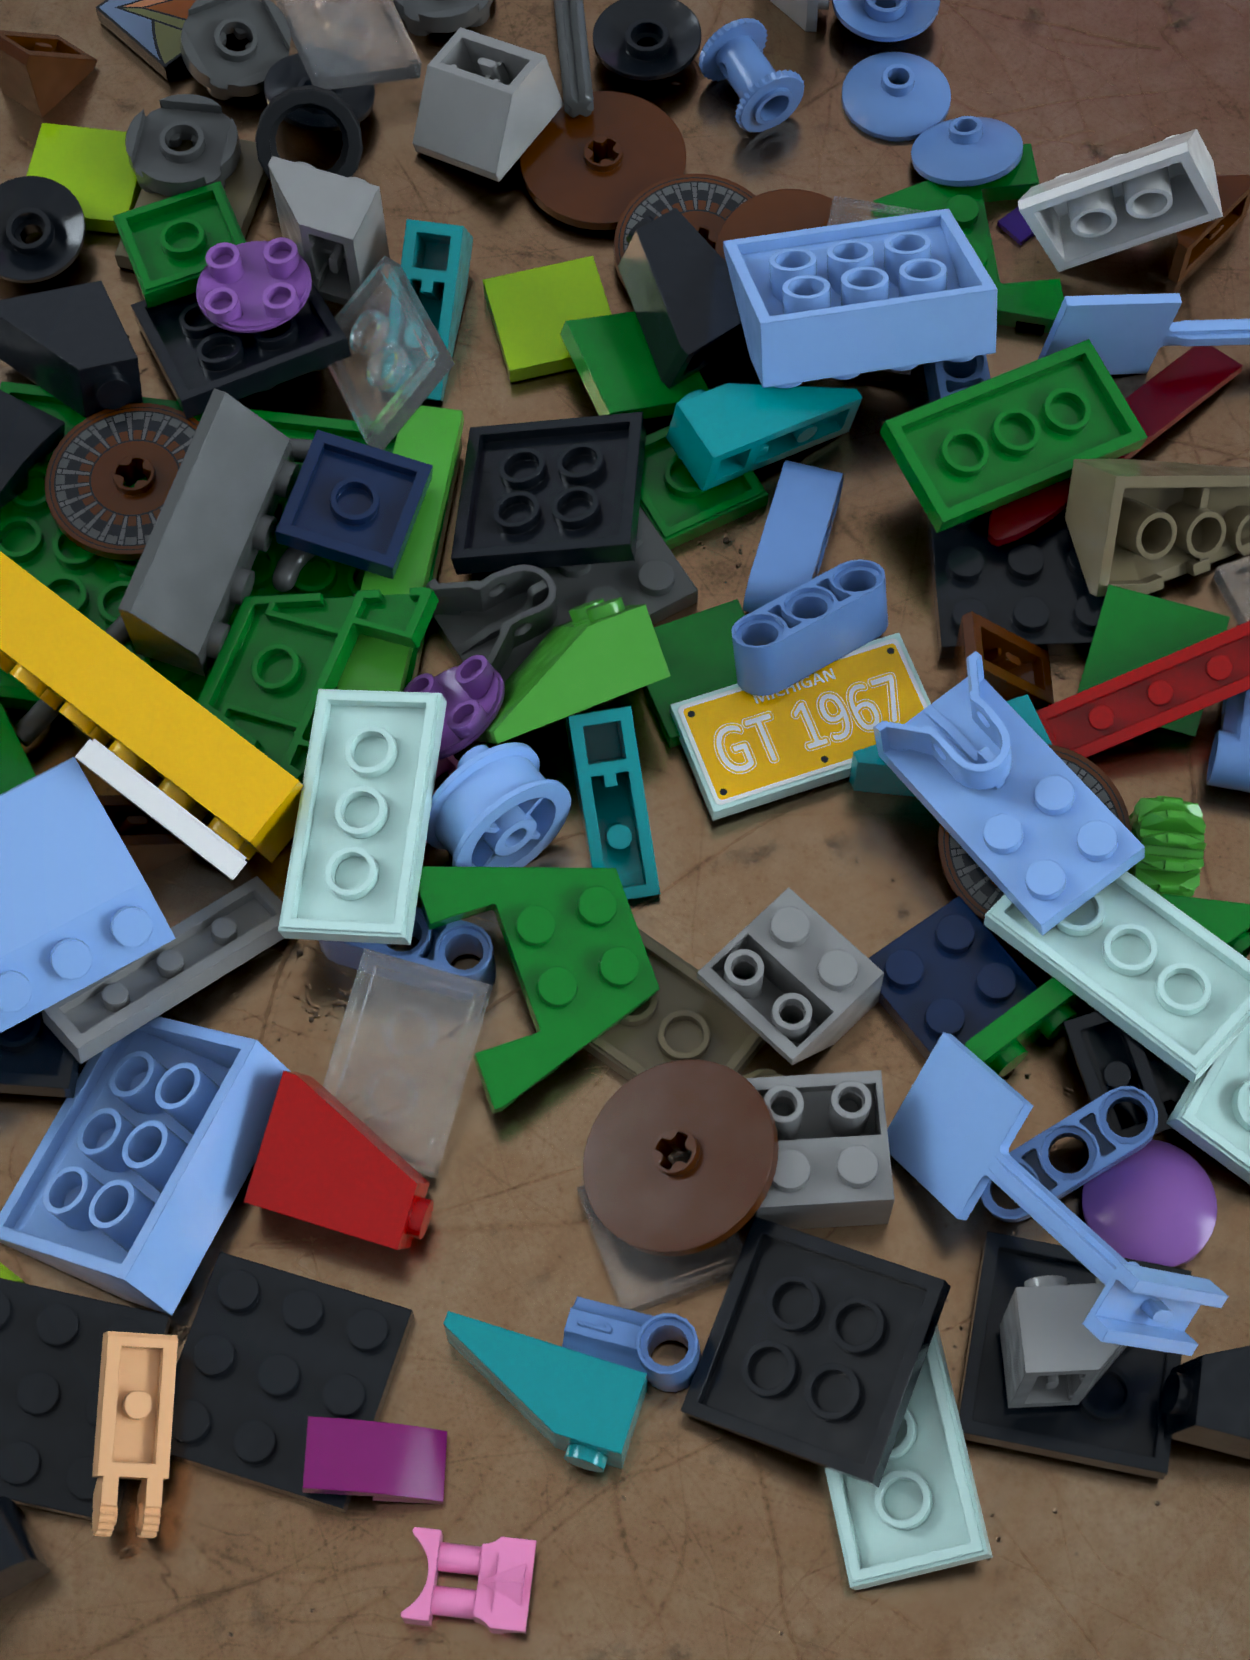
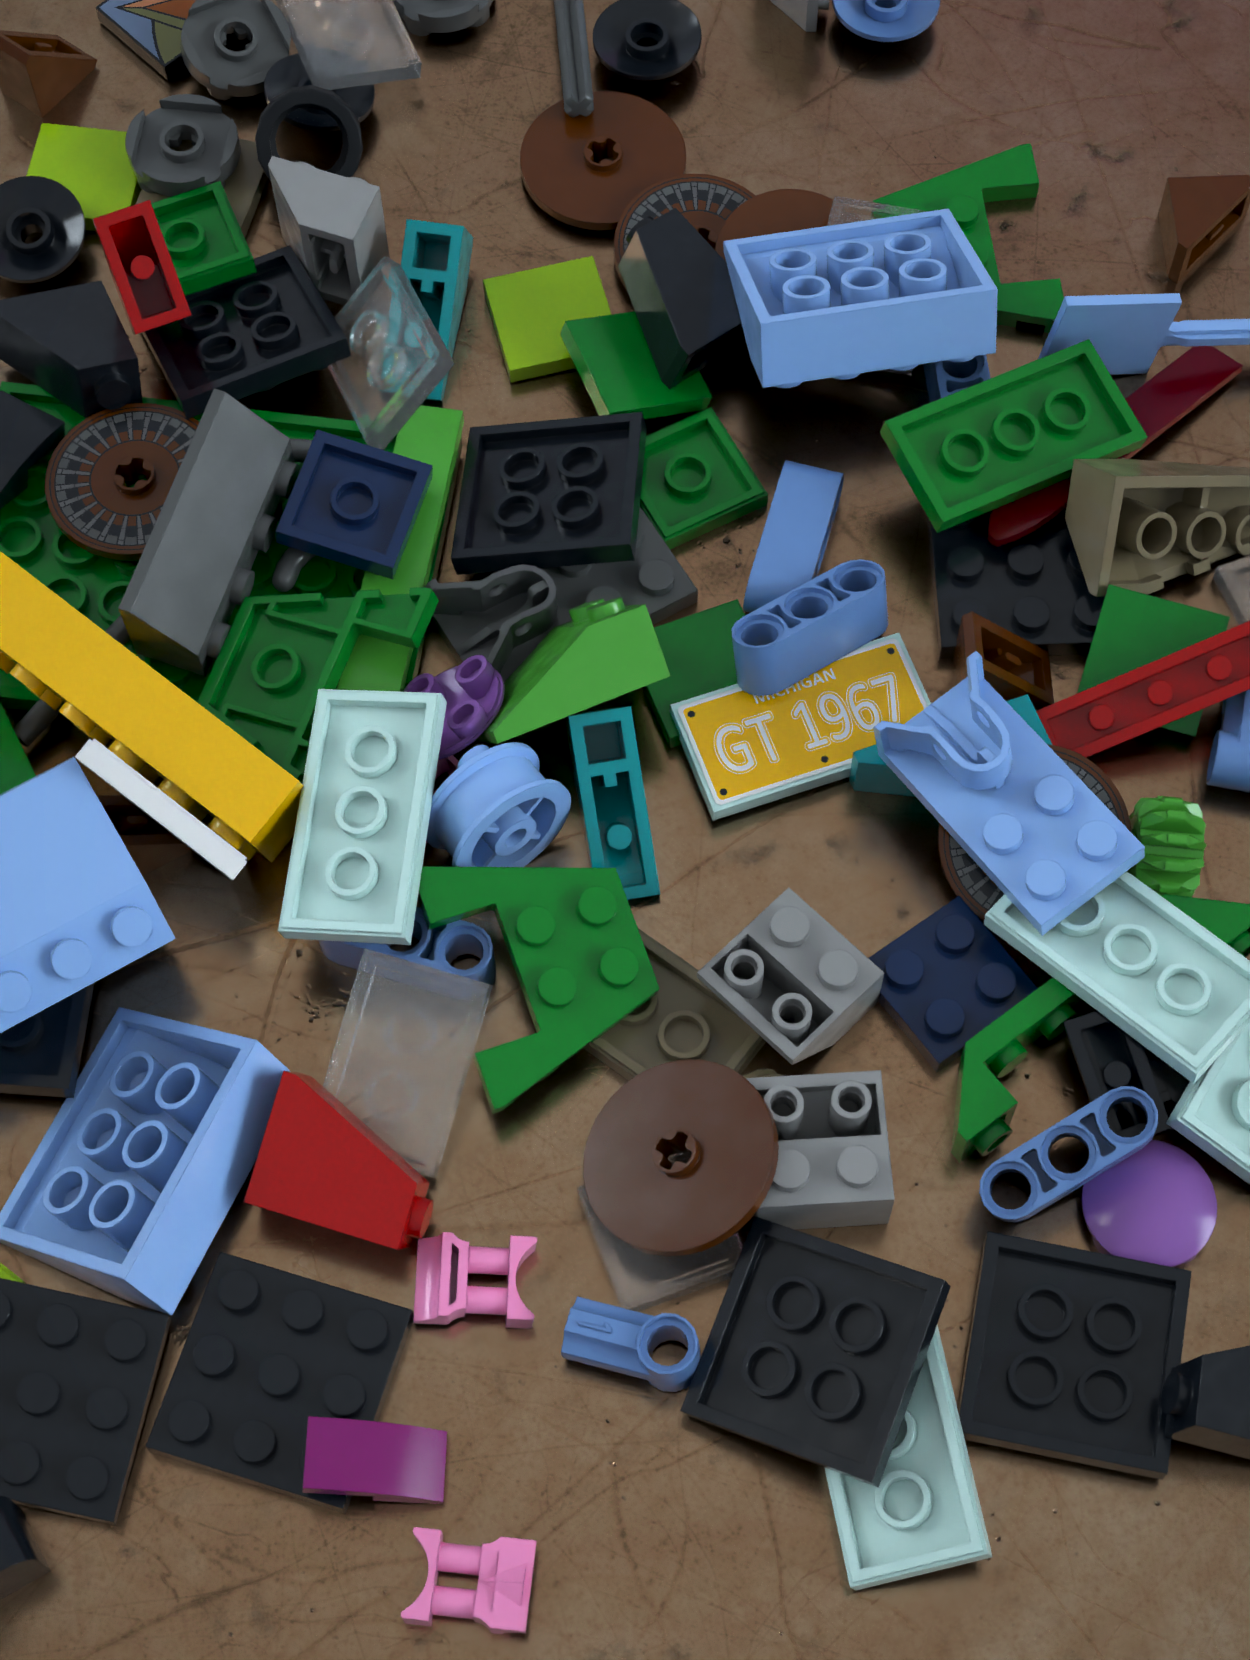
light grey plate [41,876,284,1064] -> none
light nougat hinge [91,1331,178,1539] -> none
medium lavender dish [196,237,312,333] -> none
light grey slope [412,27,564,182] -> none
teal slope [443,1311,647,1472] -> none
teal slope [666,383,863,492] -> none
medium blue hose [699,18,805,133] -> none
medium blue dish [841,52,951,142] -> none
light blue piece [887,1032,1229,1356] -> none
medium blue dish [911,116,1023,187] -> none
dark purple window [997,207,1034,245] -> none
light grey slope [999,1275,1127,1408] -> none
white slope [1018,129,1223,272] -> none
none -> red slope [93,200,192,335]
none -> bright pink piece [413,1232,537,1329]

